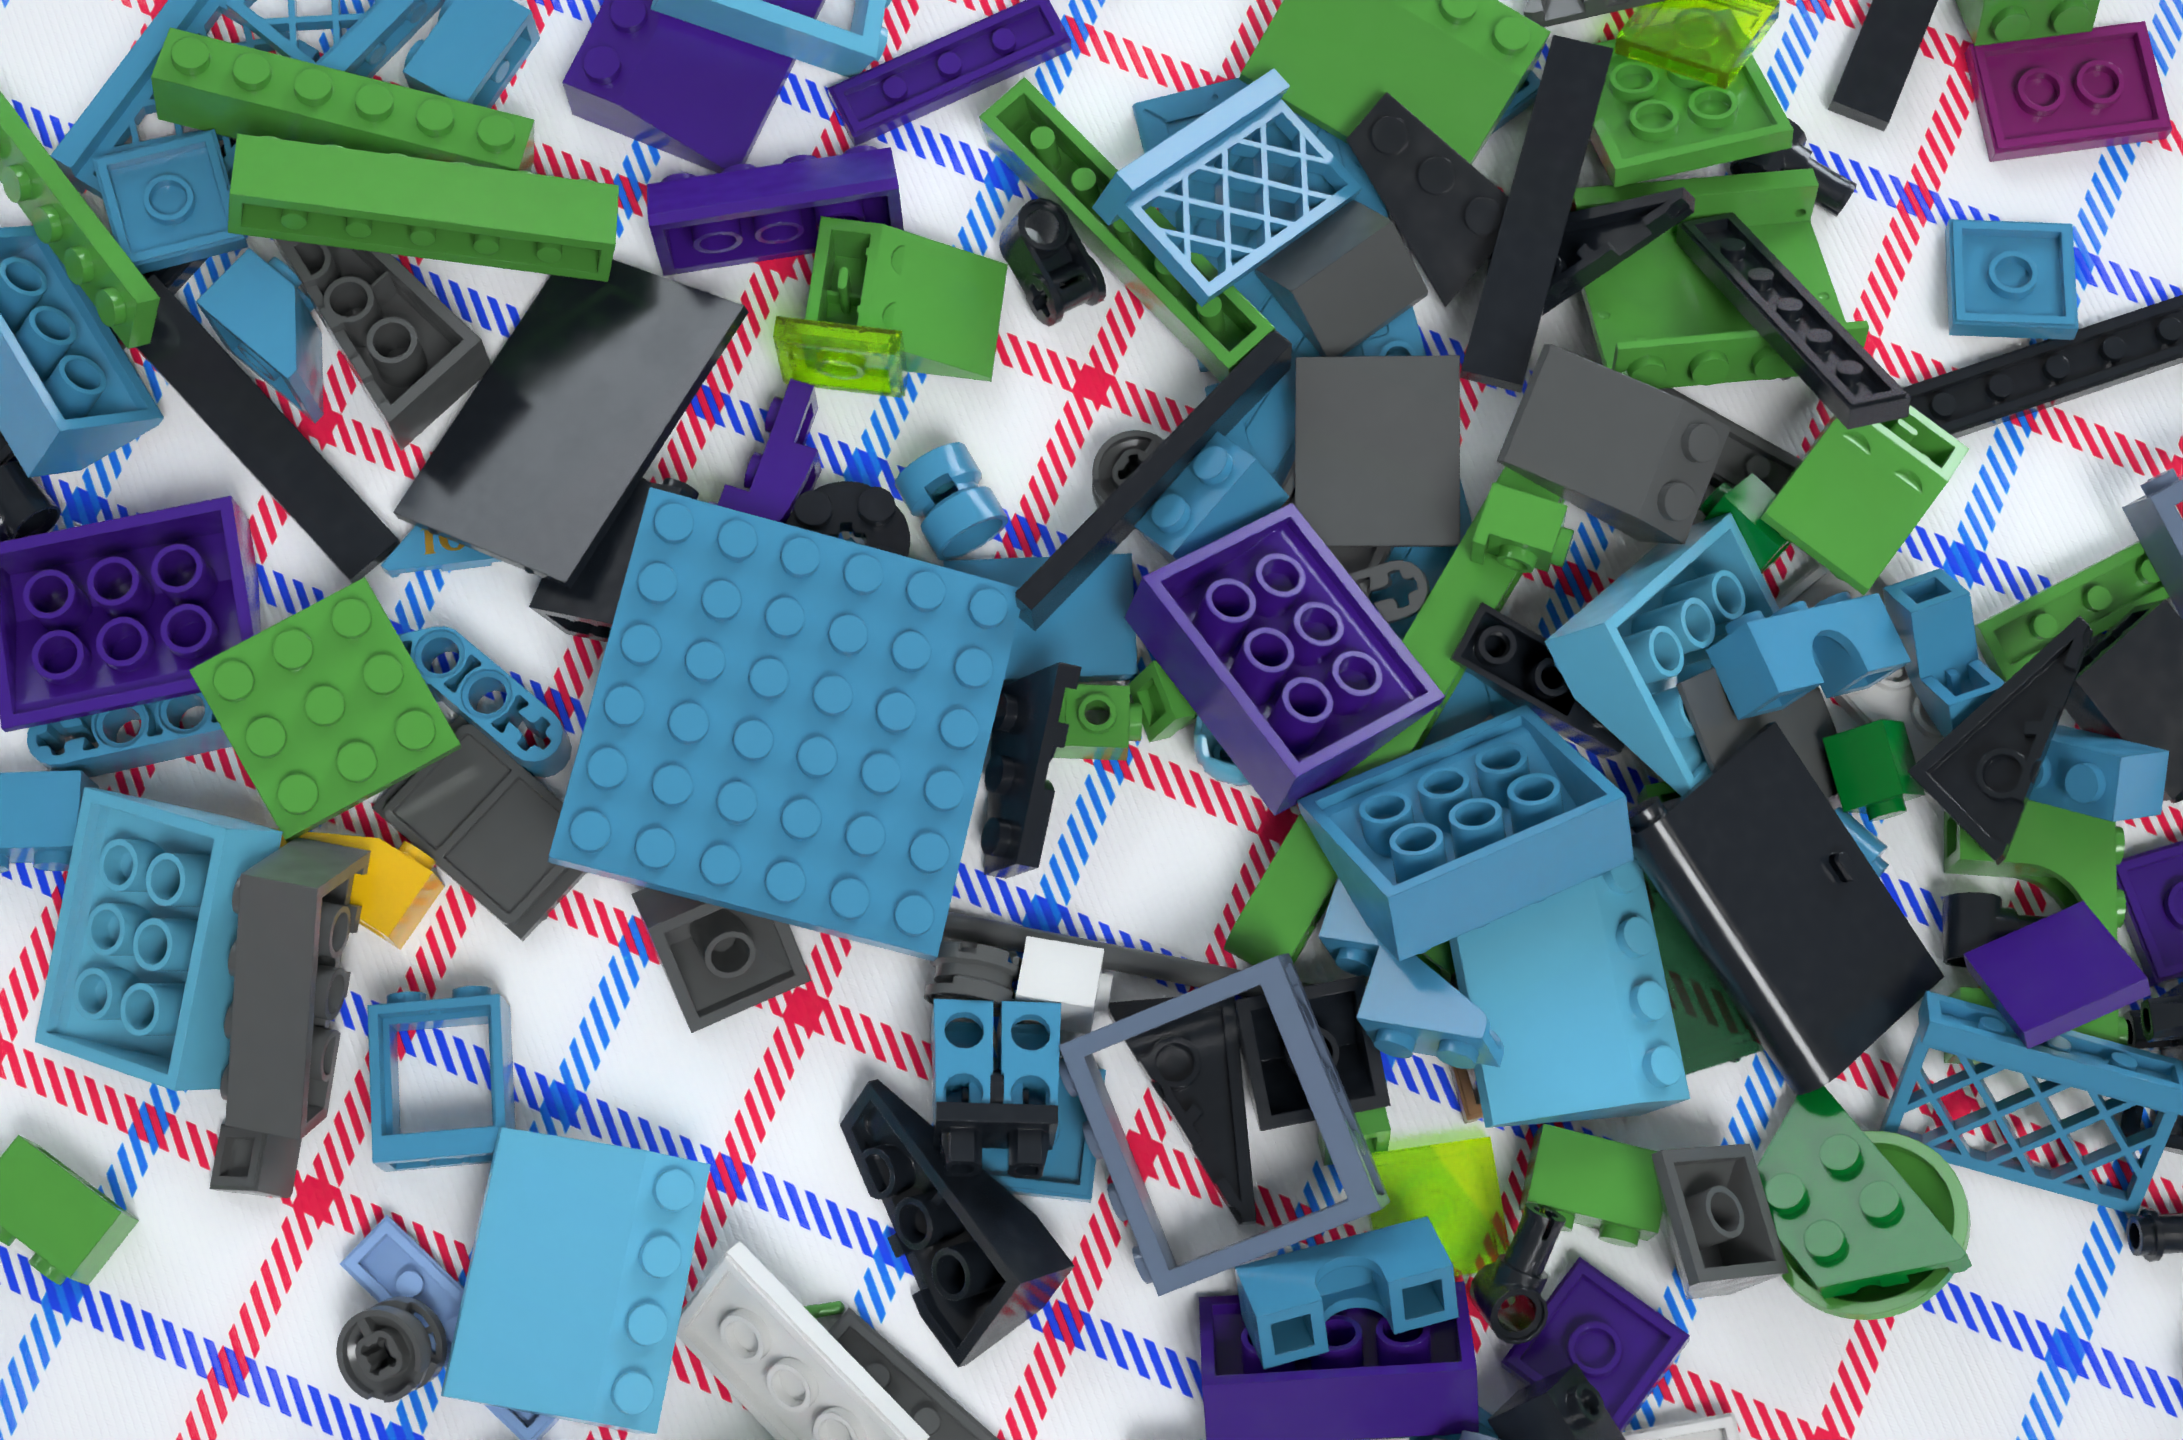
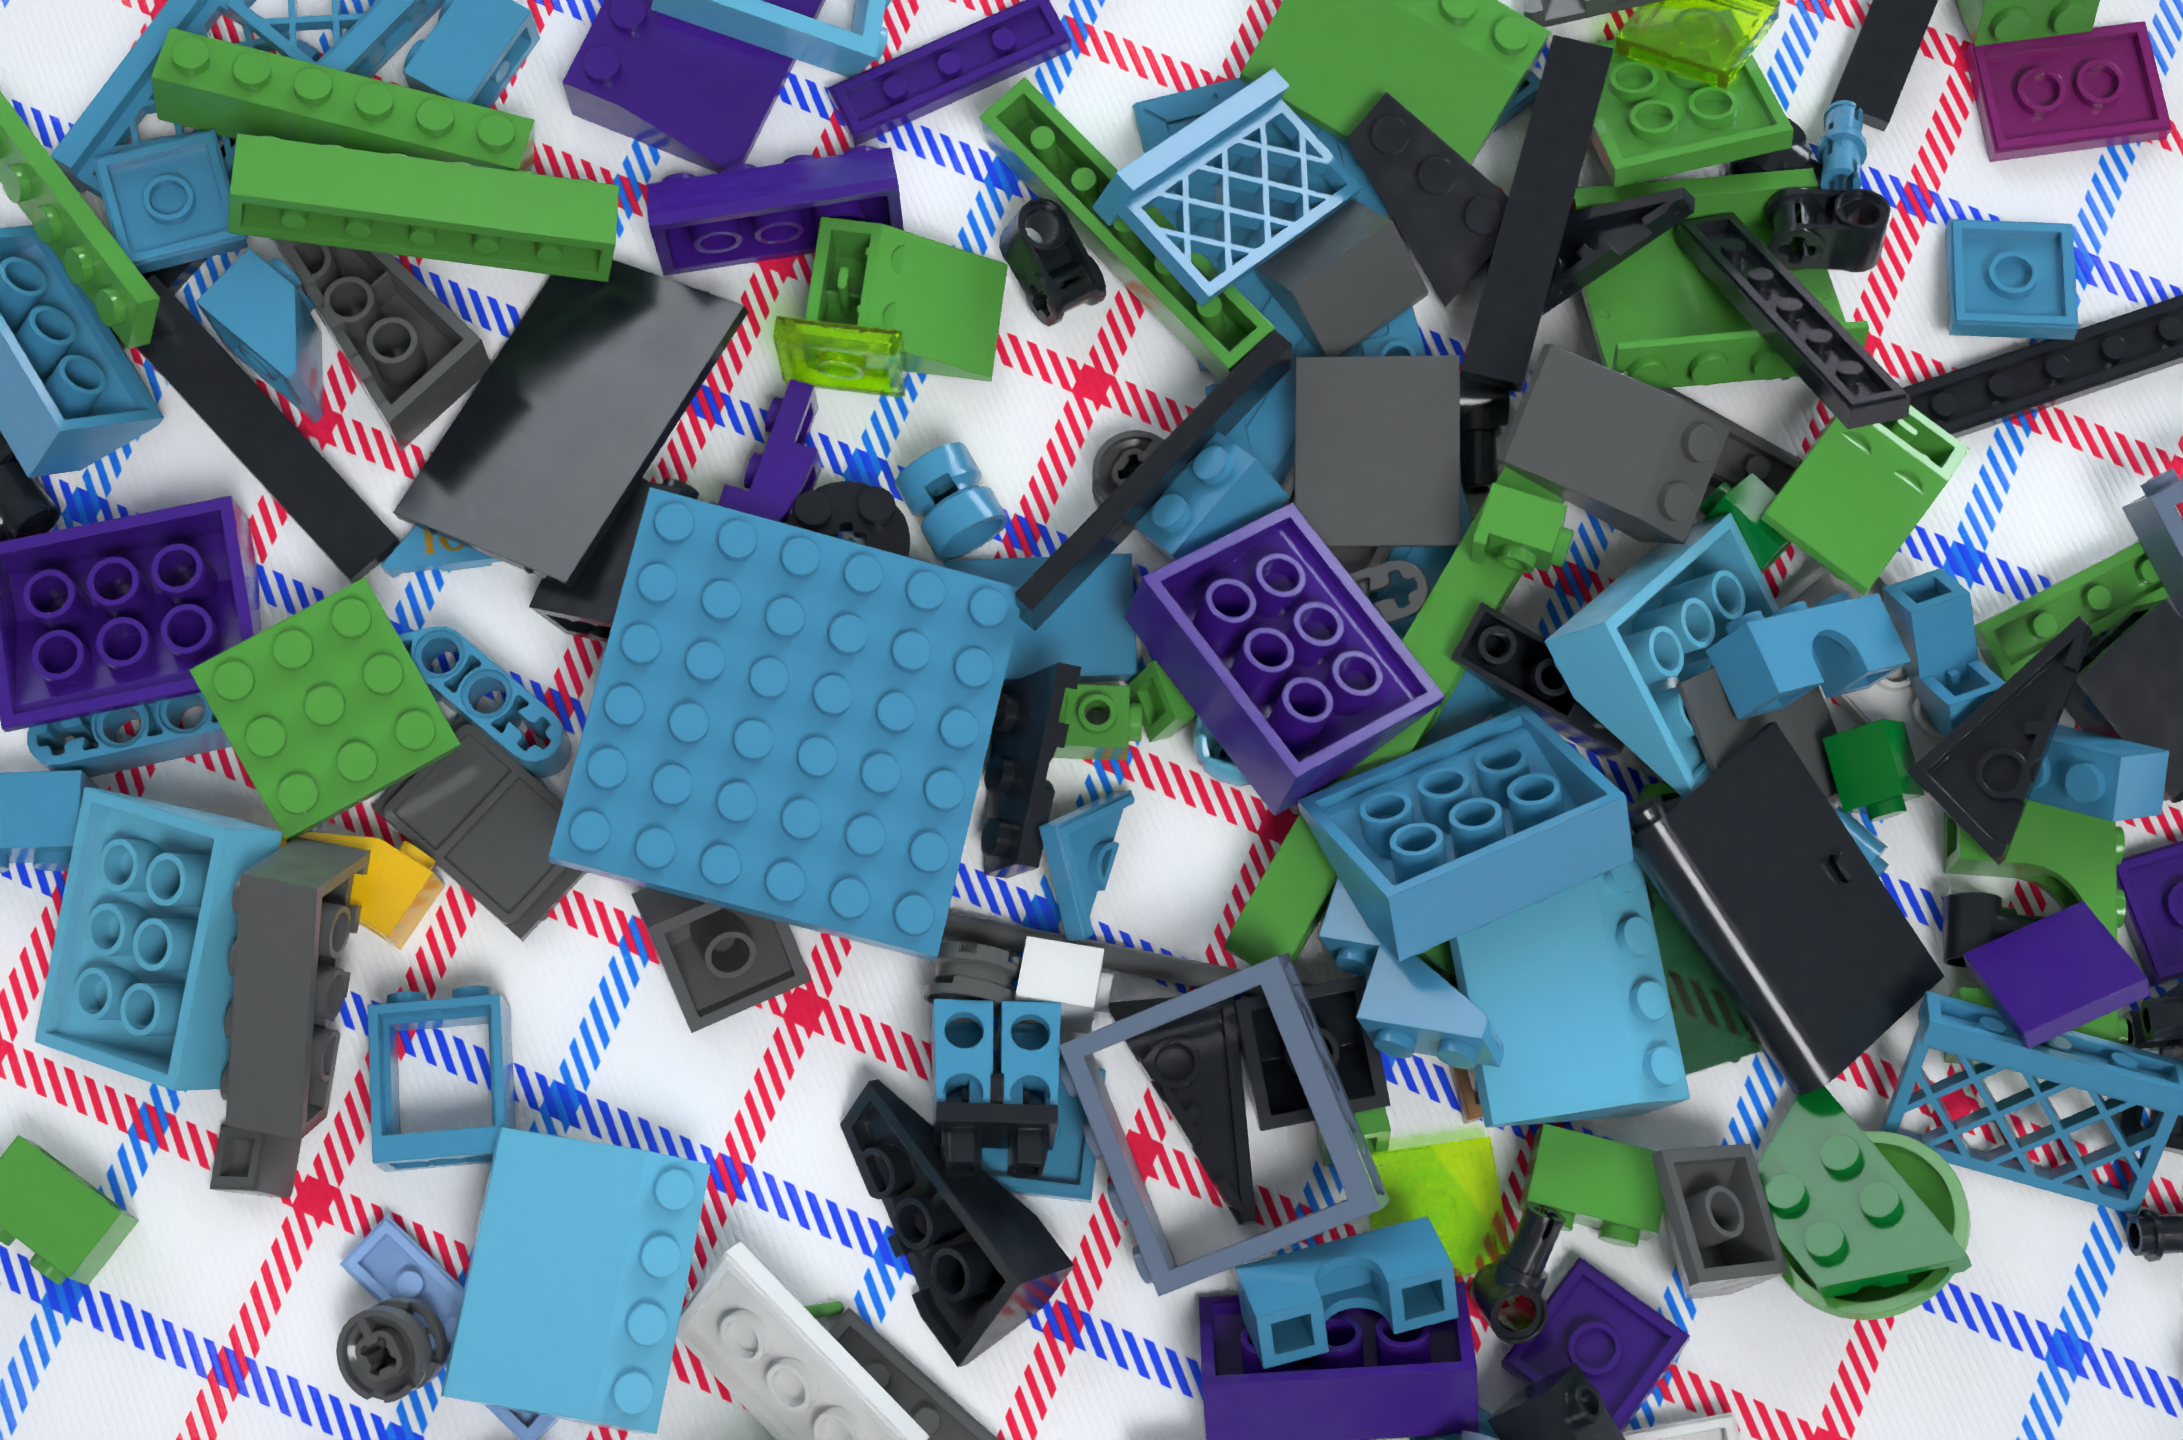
none -> dark azure tile [1039,790,1135,941]
none -> black pin [1460,372,1510,495]
none -> black piece [1766,187,1891,272]
none -> dark azure pin [1817,100,1867,190]

